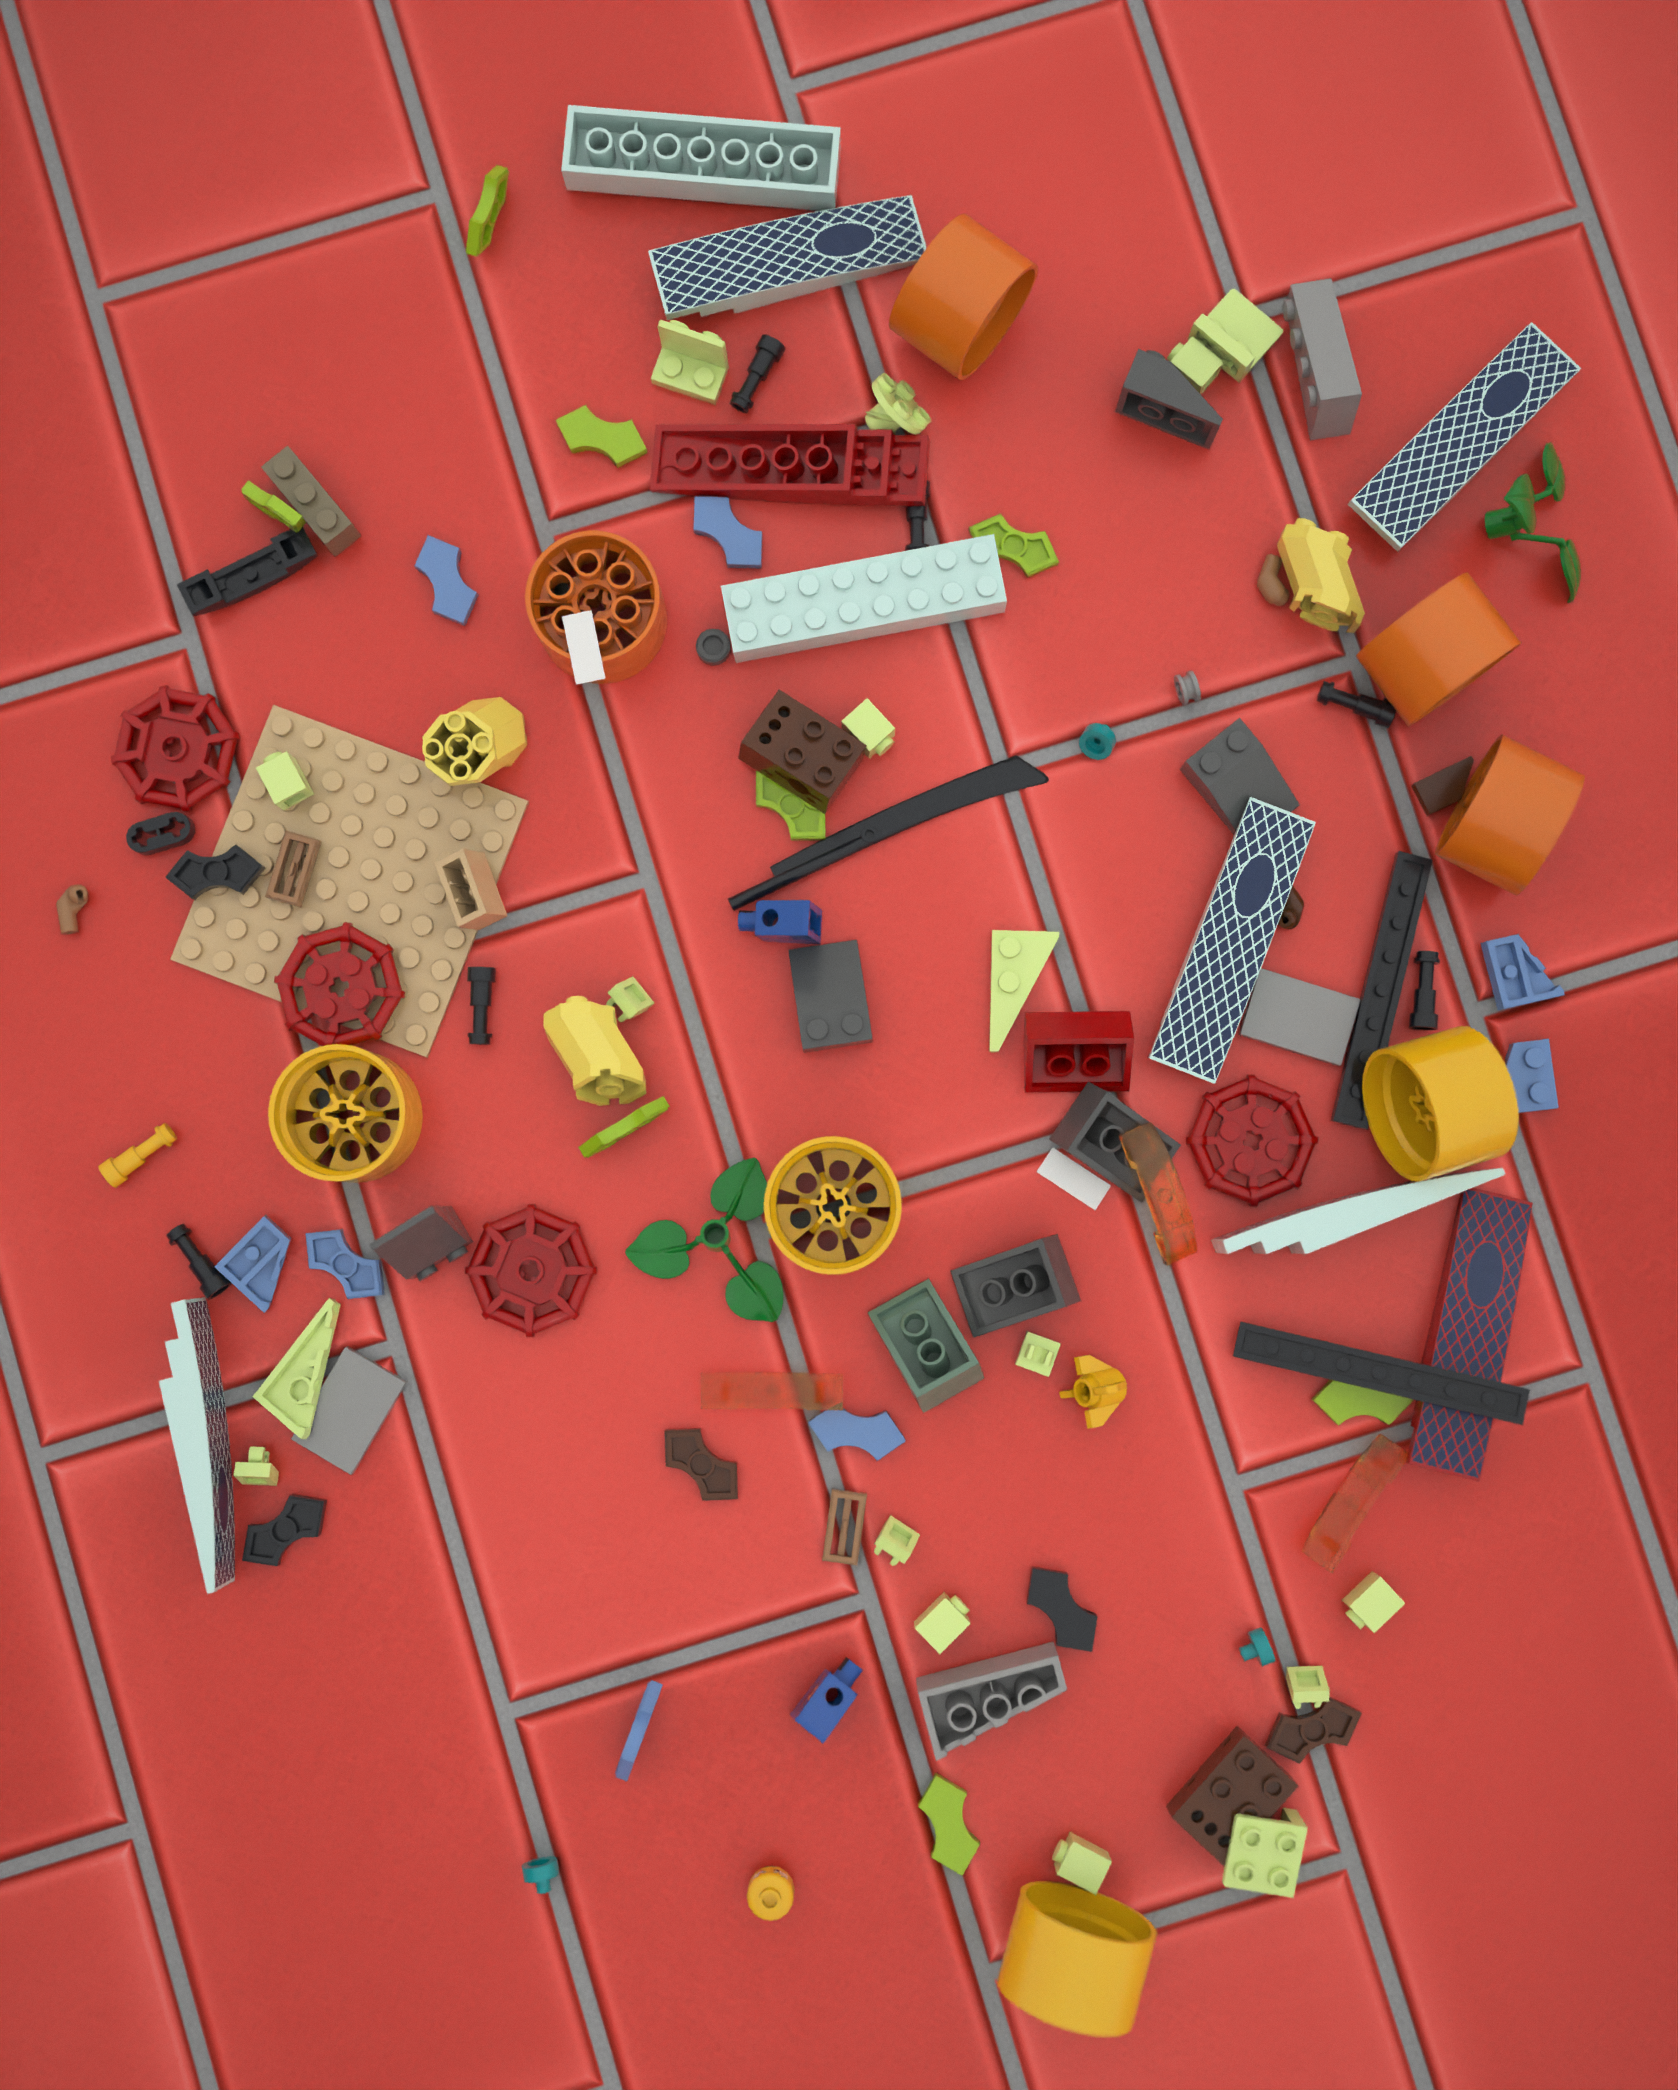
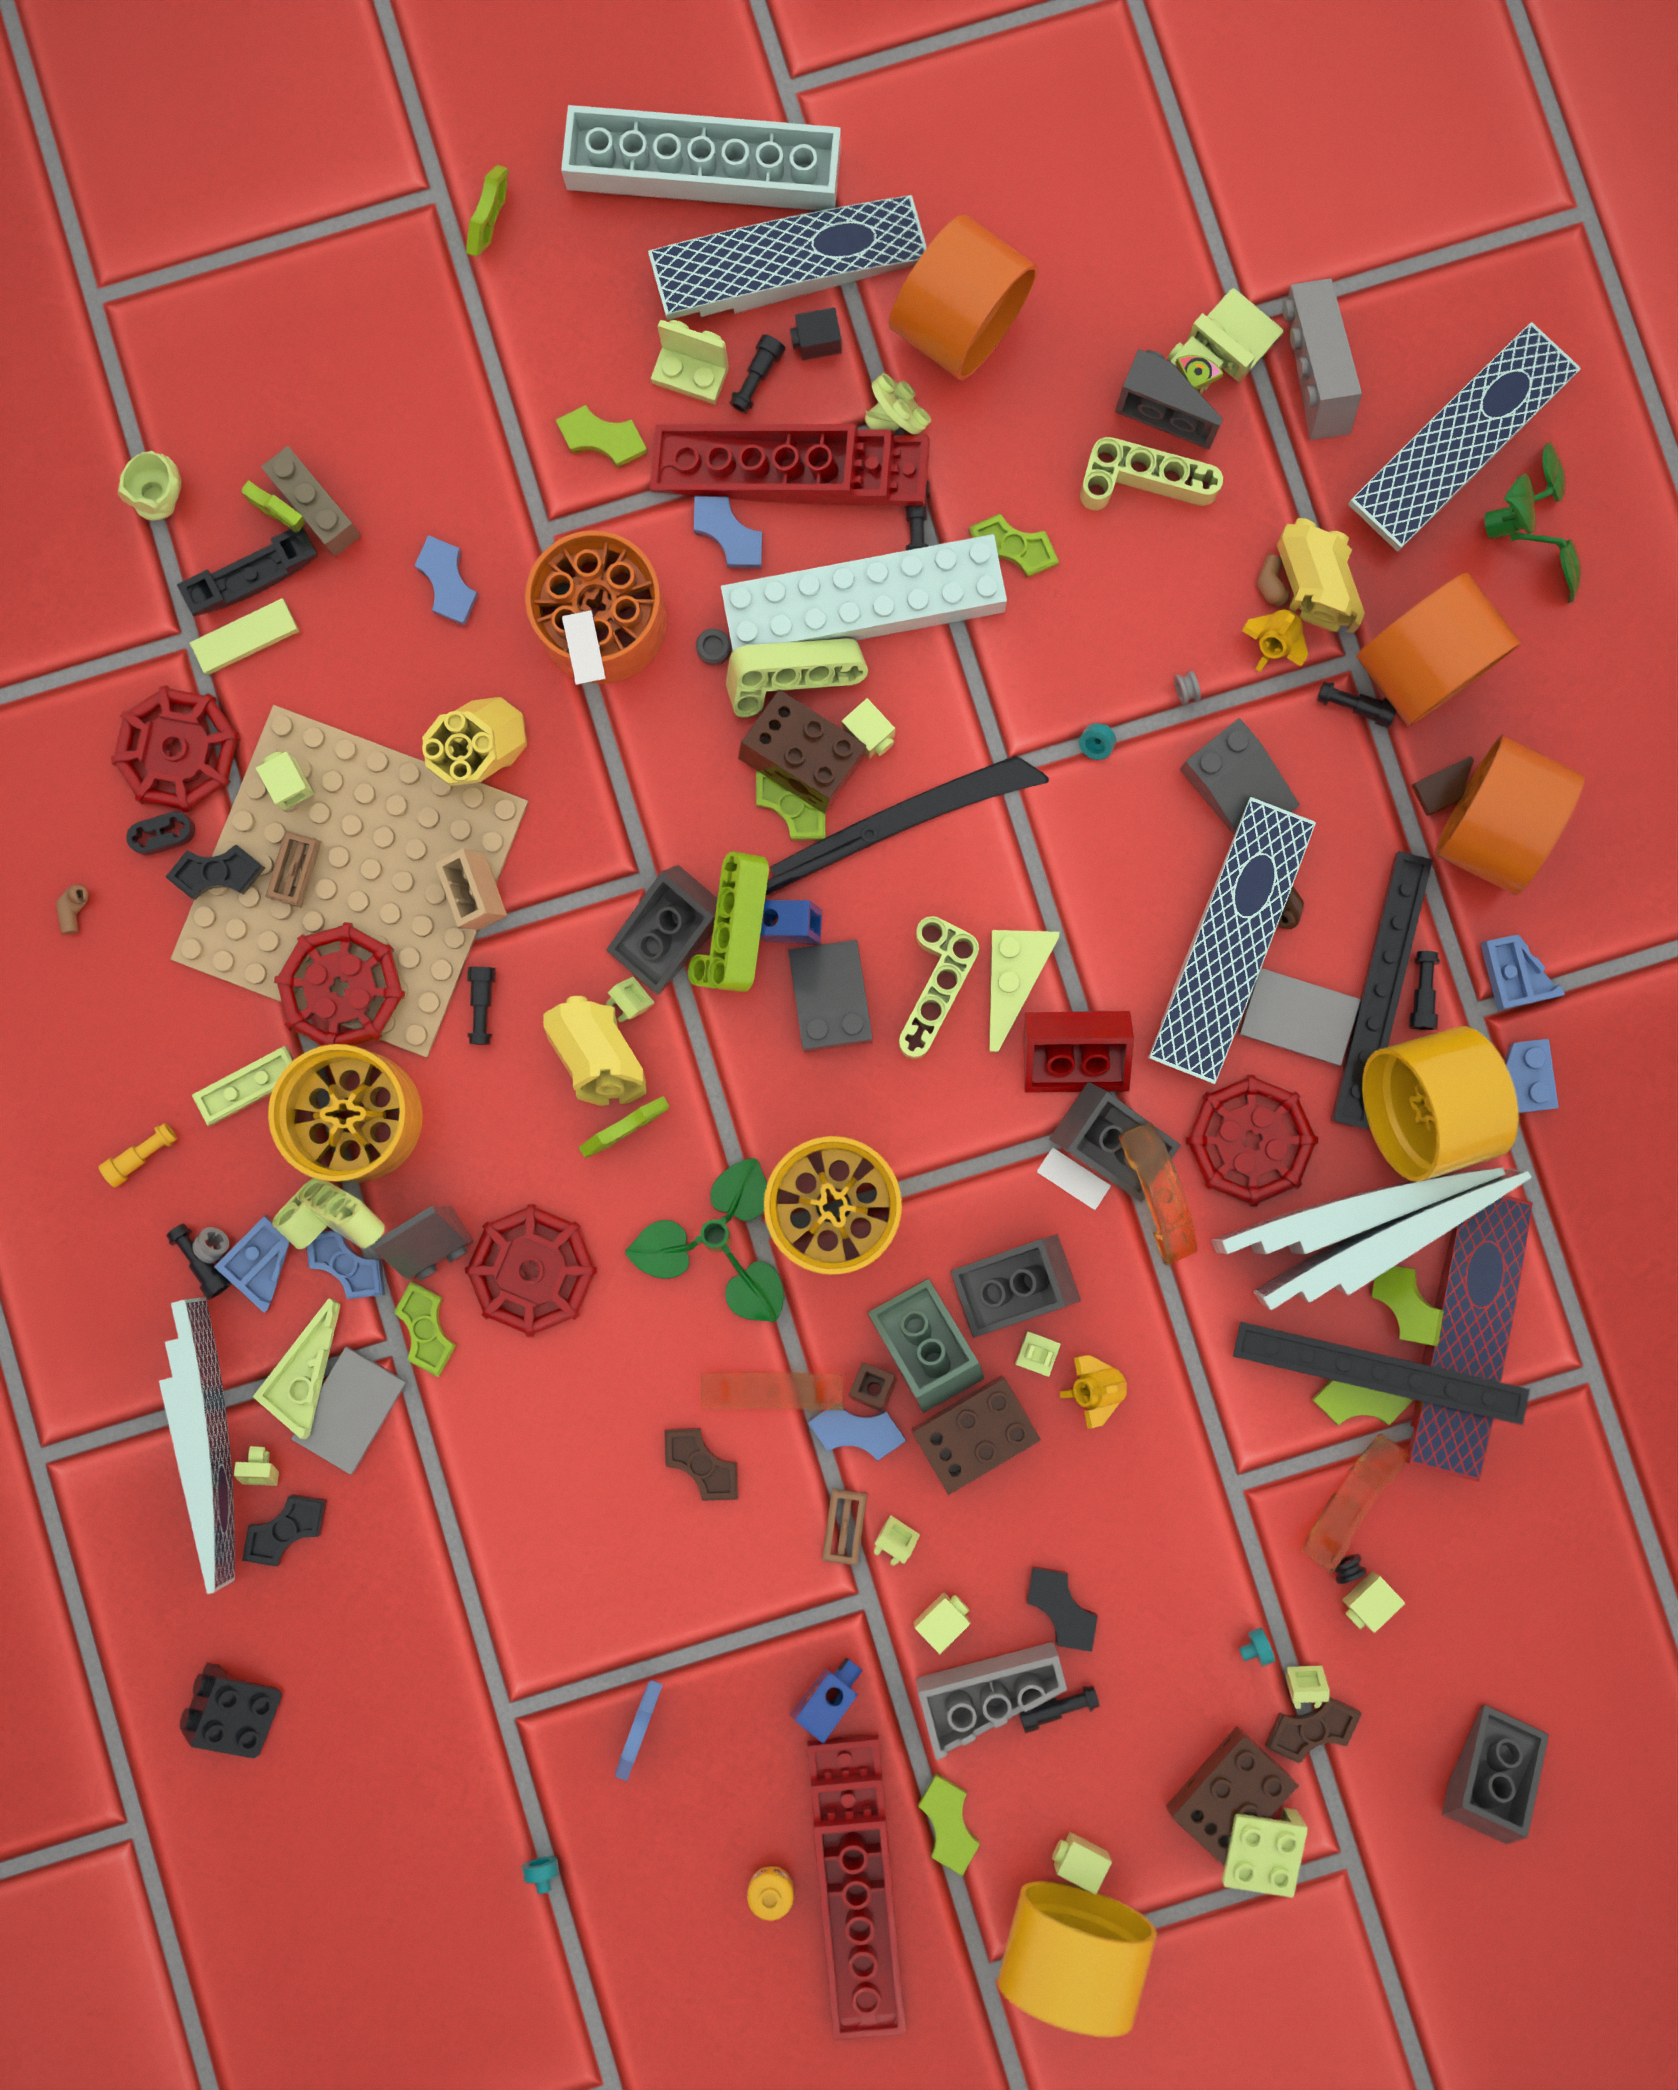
none -> yellowish green hair [117,451,182,521]
none -> black bracket [180,1663,282,1758]
none -> yellowish green tile [190,598,300,676]
none -> yellowish green tile [192,1046,294,1126]
none -> light grey bush [192,1227,229,1263]
none -> yellowish green beam [272,1178,385,1249]
none -> lime tile [394,1281,457,1377]
none -> dark grey slope [606,865,717,995]
none -> lime beam [688,851,769,992]
none -> yellowish green beam [726,638,868,718]
none -> black brick [790,307,842,360]
none -> red slope [807,1735,906,2041]
none -> reddish brown plate [849,1362,897,1413]
none -> yellowish green beam [899,916,979,1059]
none -> reddish brown piece [911,1375,1041,1495]
none -> black piece [1019,1686,1100,1734]
none -> yellowish green beam [1080,437,1223,510]
none -> lime tile [1175,355,1224,390]
none -> yellow brick [1242,610,1309,672]
none -> light aqua slope [1253,1168,1532,1310]
none -> black bush [1330,1554,1367,1584]
none -> lime tile [1371,1266,1444,1346]
none -> dark grey slope [1442,1705,1549,1844]

